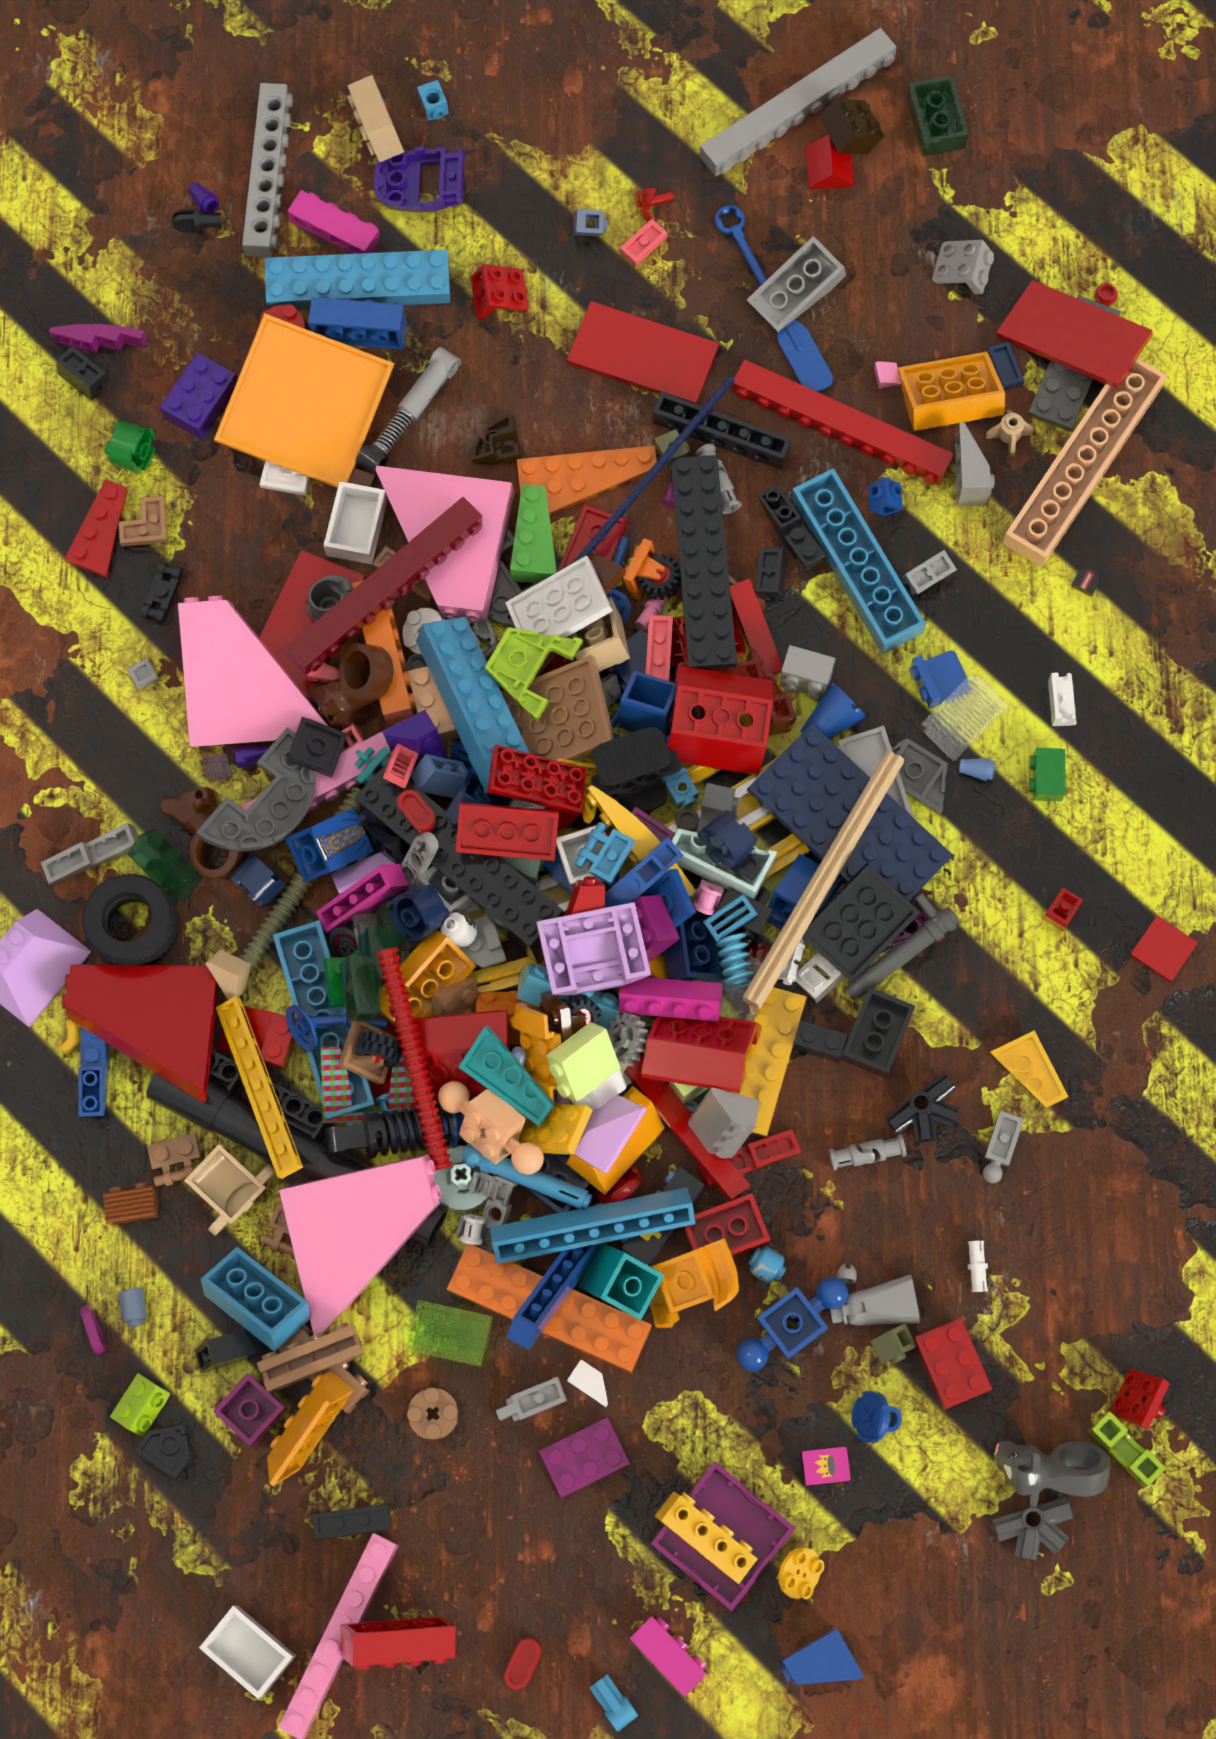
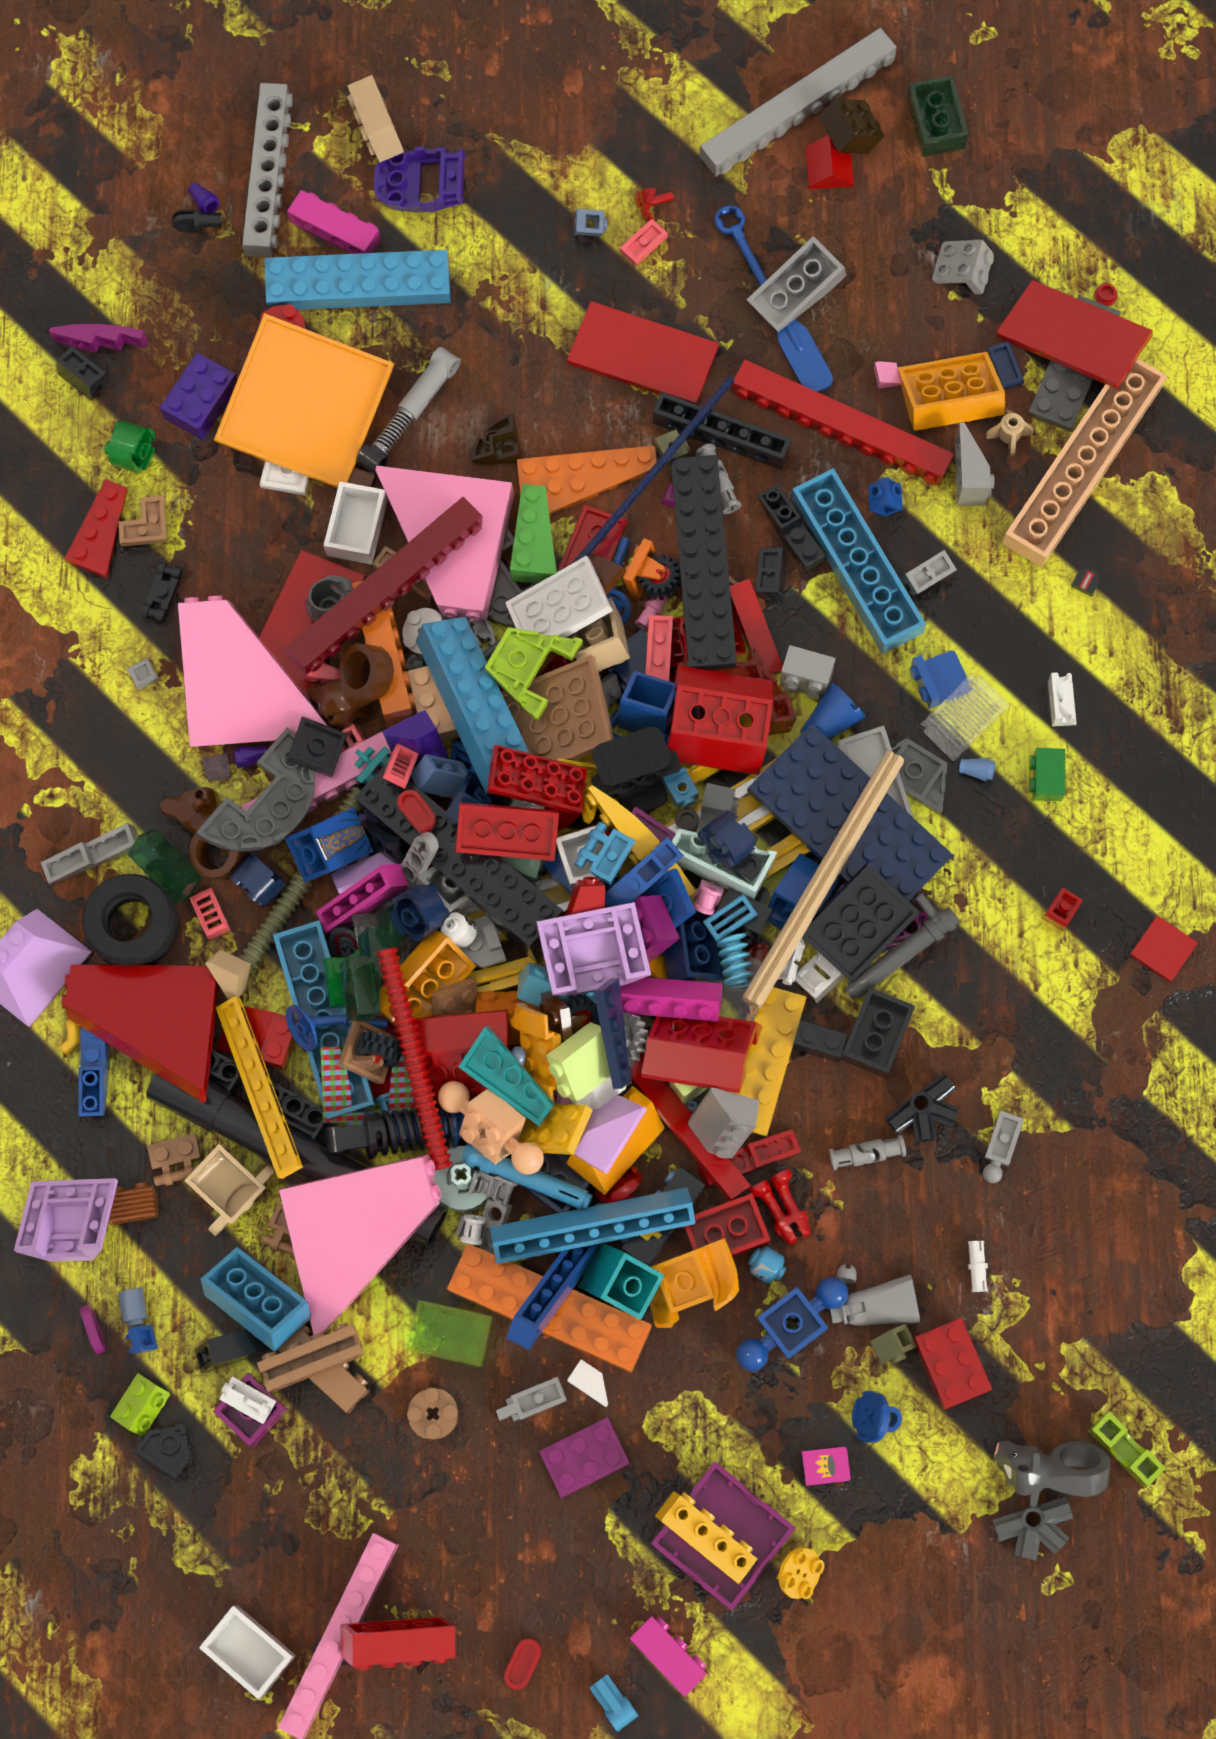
light orange slope [267,1371,355,1487] -> none
blue brick [308,296,407,350] -> none
black tile [312,1504,392,1540] -> none
dark azure brick [417,80,449,121] -> none
red bracket [470,264,529,319] -> none
blue slope [779,1628,864,1685] -> none
yellow wing [990,1030,1068,1108] -> none
red plate [1110,1368,1170,1429] -> none
none -> lavender slope [14,1178,118,1262]
none -> blue tile [125,1324,158,1354]
none -> coral slope [190,888,231,941]
none -> white hinge [220,1377,276,1424]
none -> dark blue wing [594,978,632,1089]
none -> red piece [748,1168,811,1246]

